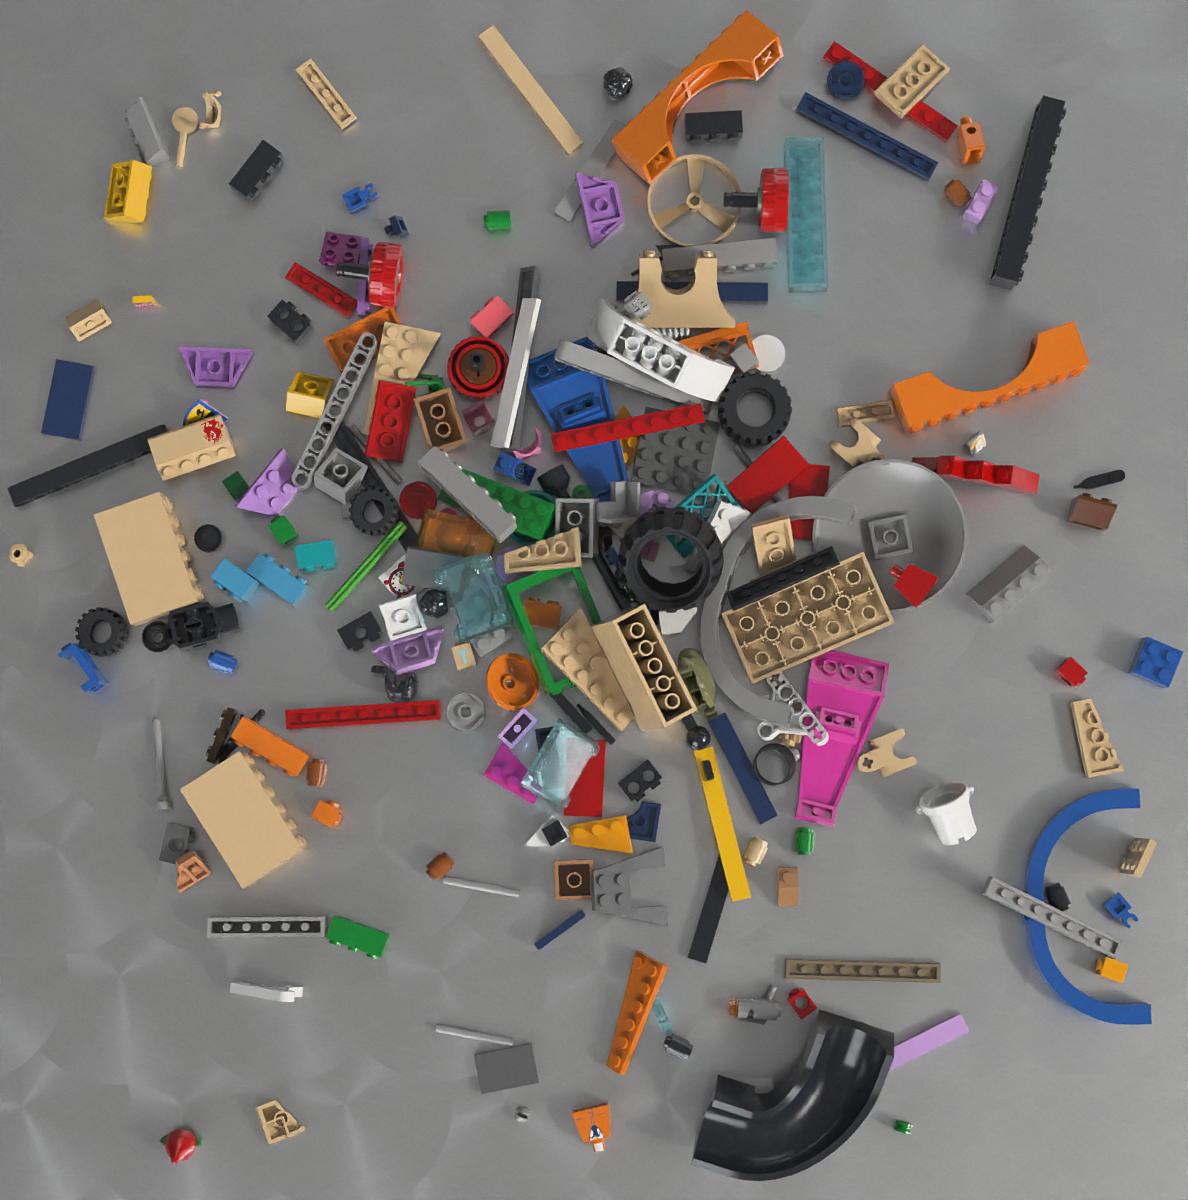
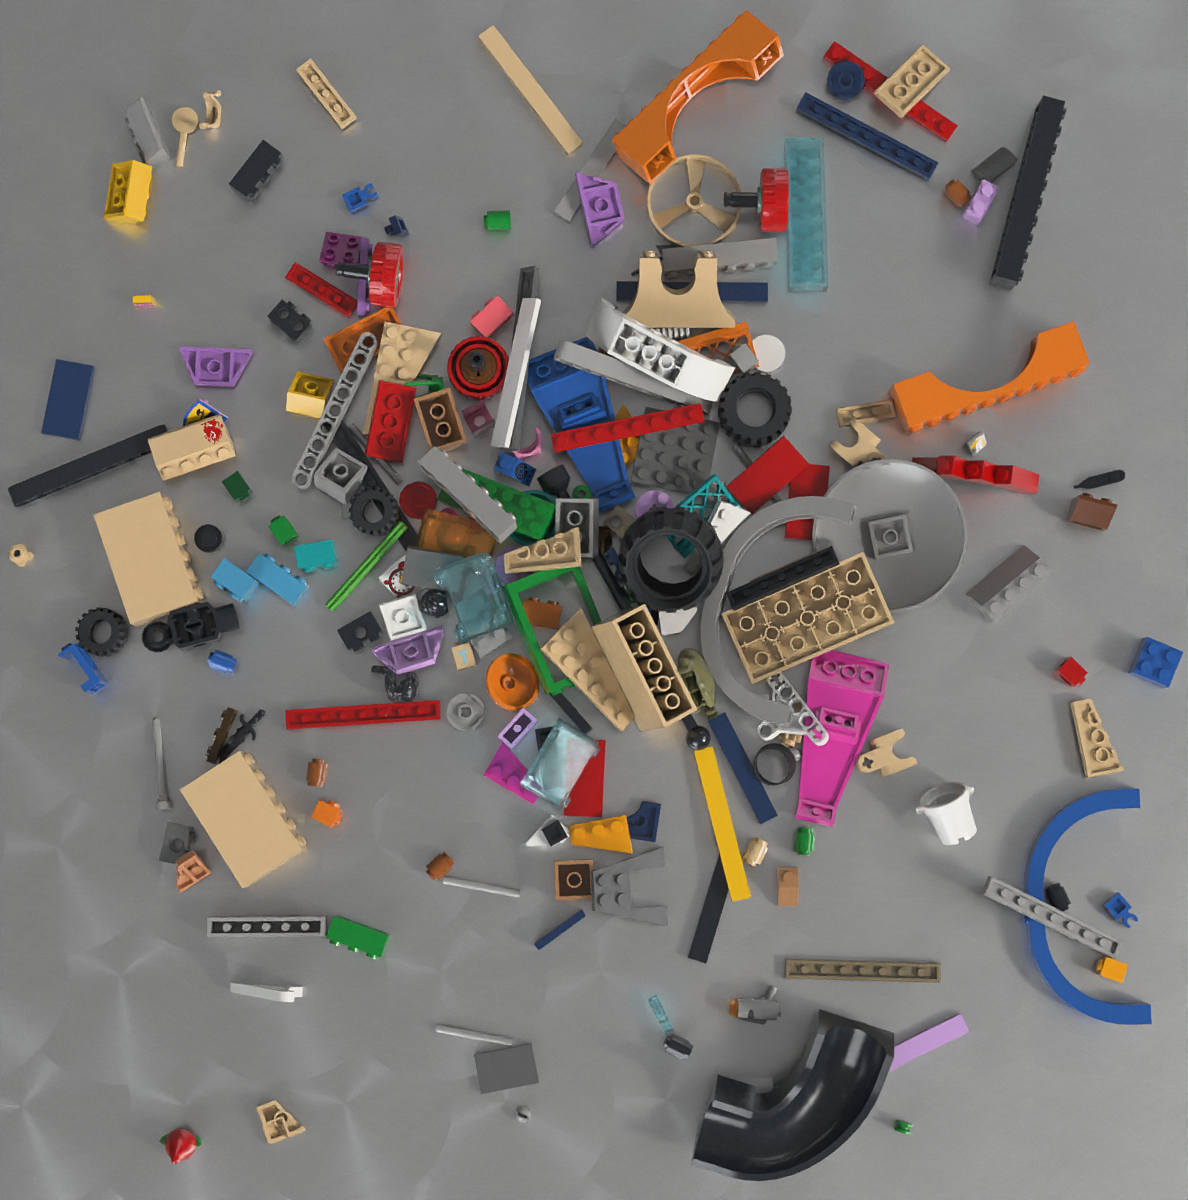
tan panel [66,299,112,341] -> none
orange brick [230,715,311,777] -> none
medium lavender wing [235,449,299,516] -> none
orange torso [572,1102,610,1152] -> none
black piece [576,703,616,745] -> none
light grey panel [596,480,641,523] -> none
black piece [603,67,633,98] -> none
orange wing [606,950,668,1075] -> none
black brick [618,759,662,802] -> none
light grey head [623,291,652,320] -> none
bright pink tile [640,540,660,562] -> none
black brick [684,110,743,143] -> none
black tile [701,760,715,782] -> none
tan plate [751,515,796,576] -> none
red brick [787,987,817,1020] -> none
red torso [889,564,939,609] -> none
orange torso [957,116,986,166] -> none
tan plate [1120,838,1157,878] -> none
none -> dark grey brick [971,147,1018,183]

